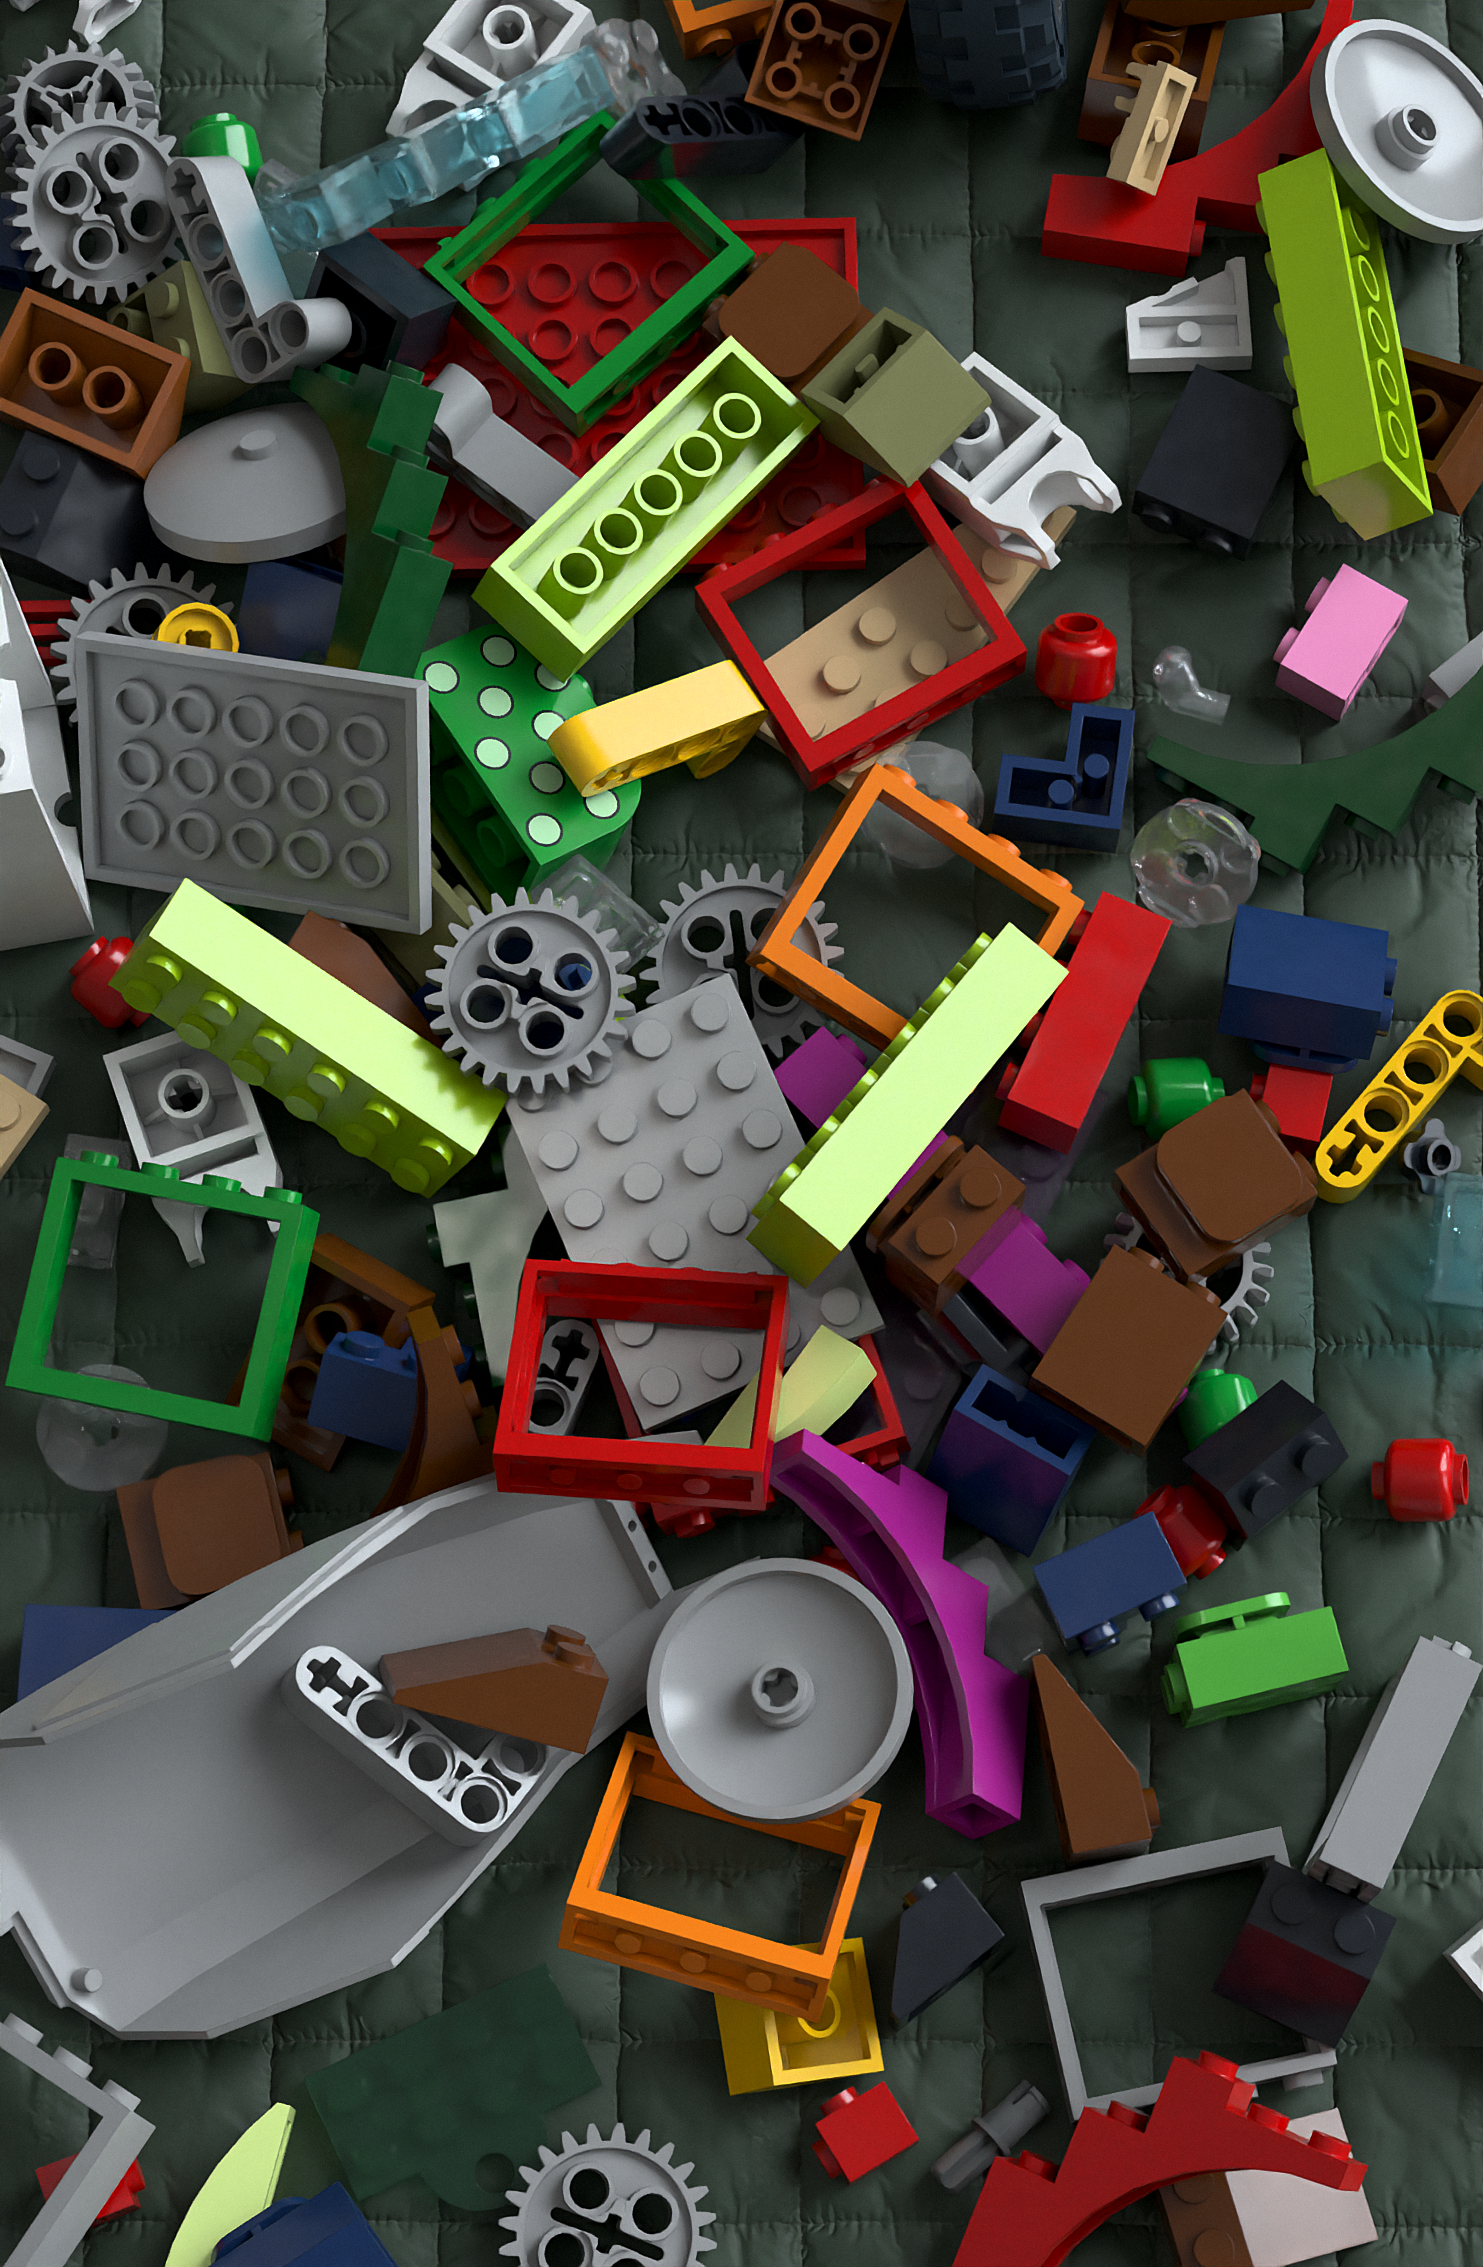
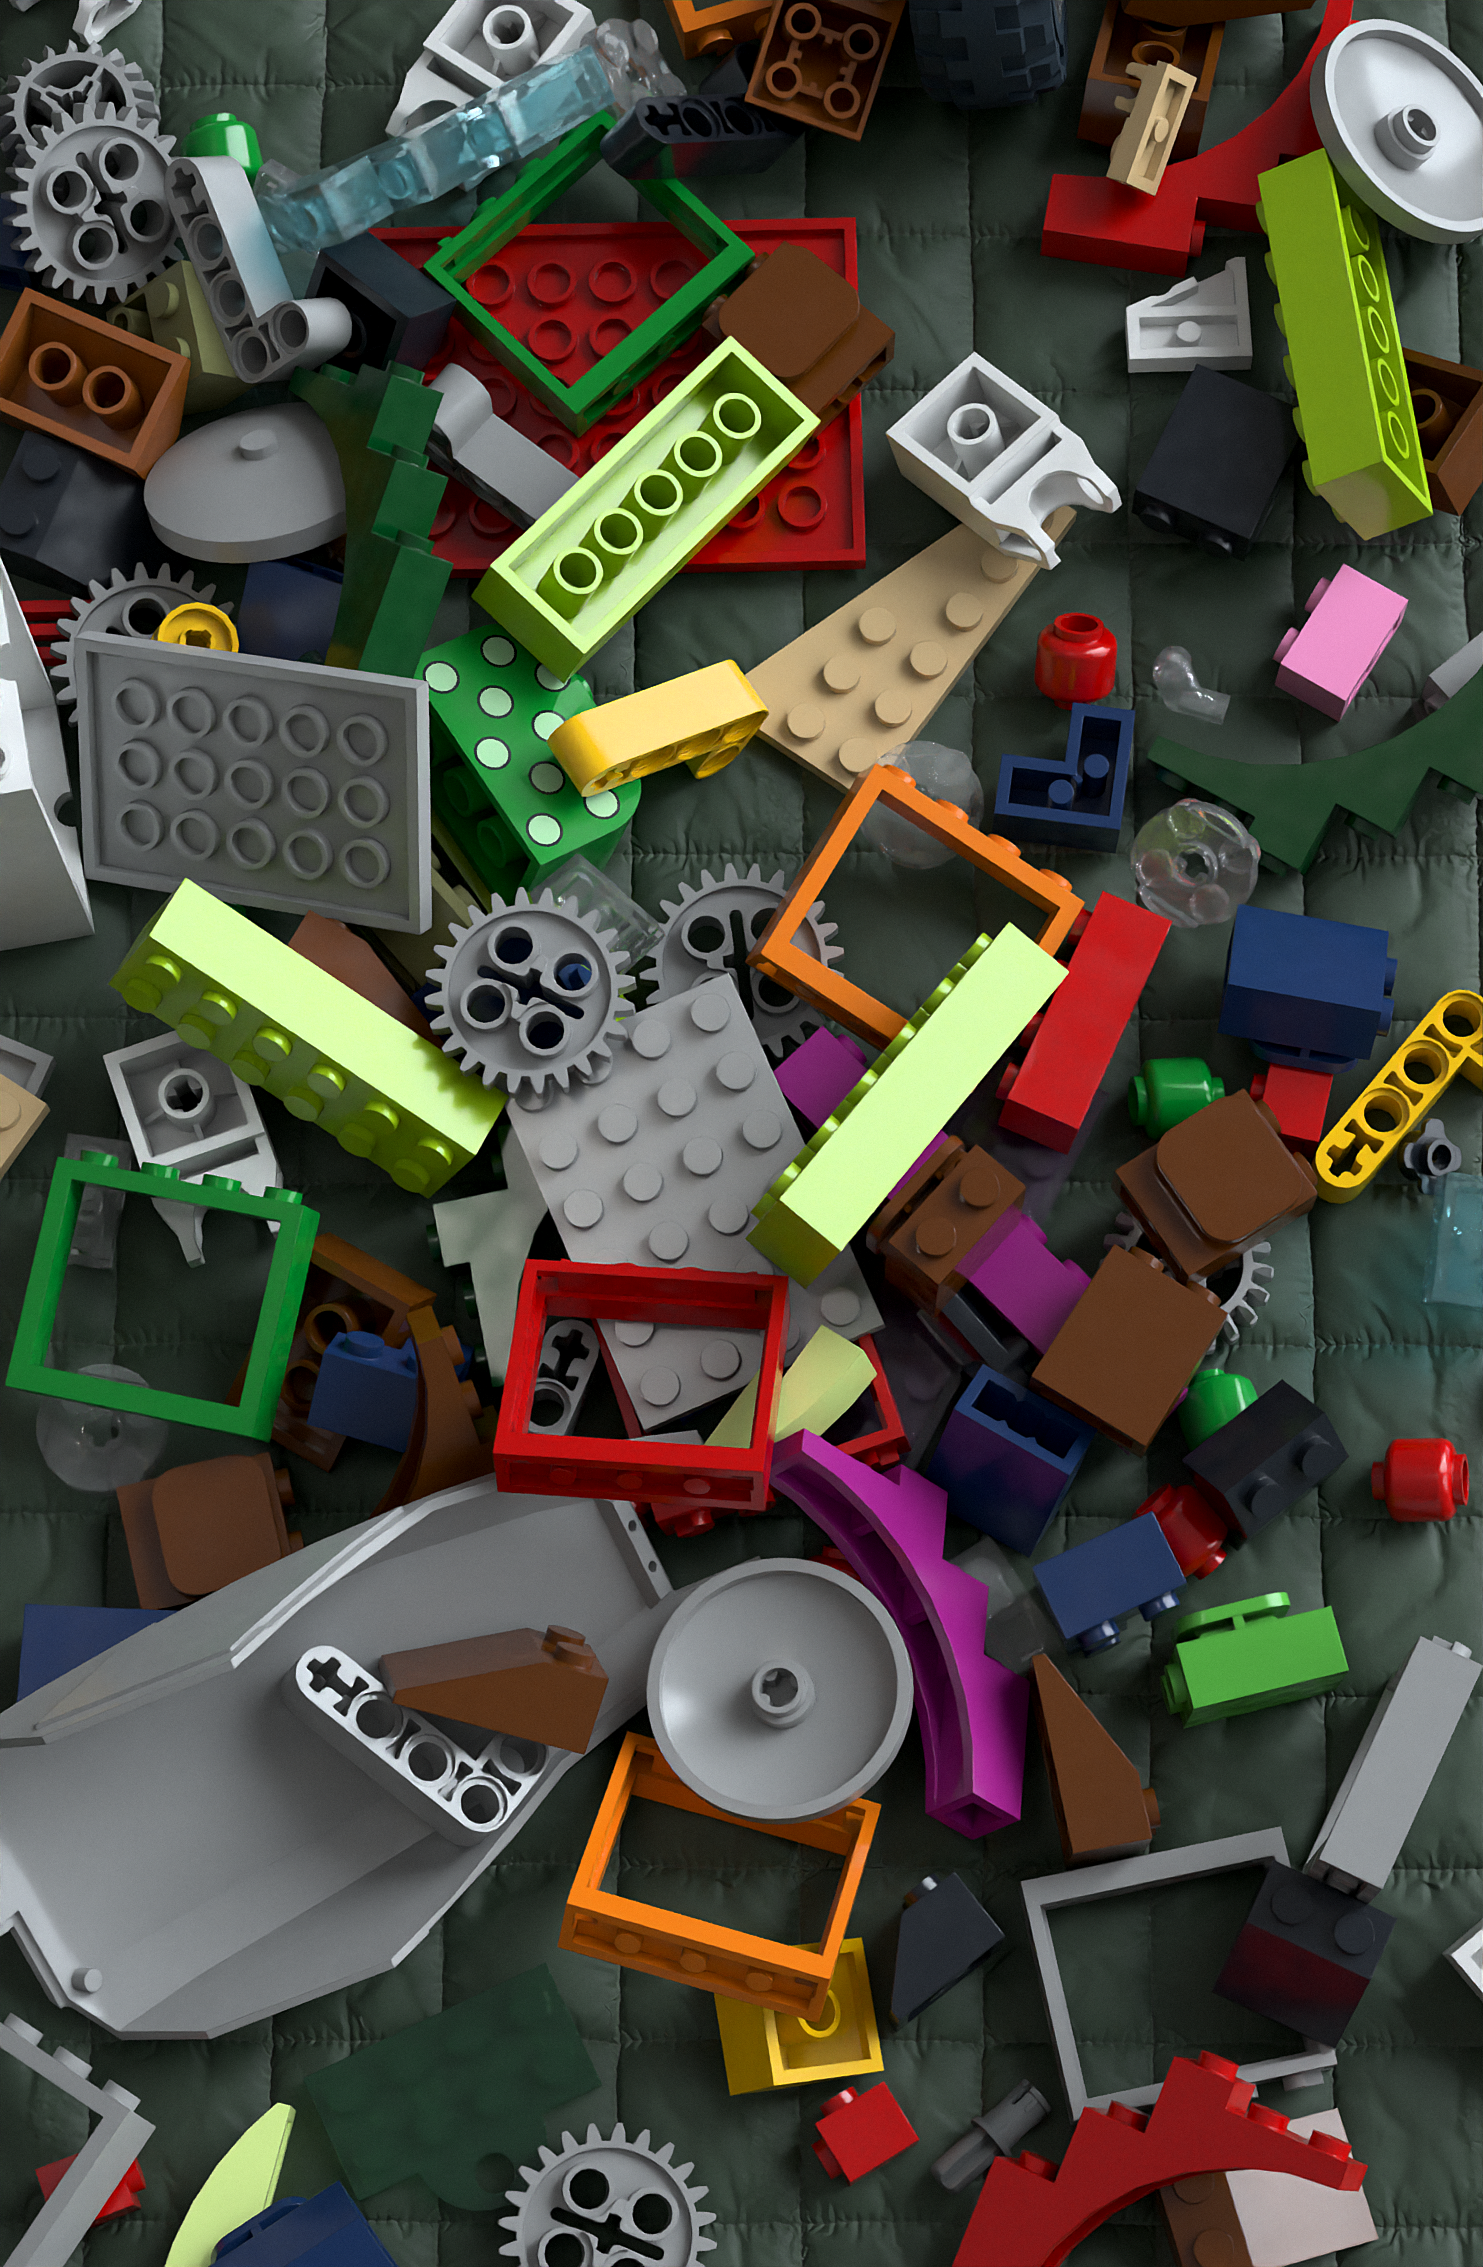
red head [68,935,151,1029] -> none
red window [694,474,1027,792] -> none
olive slope [800,306,992,488] -> none

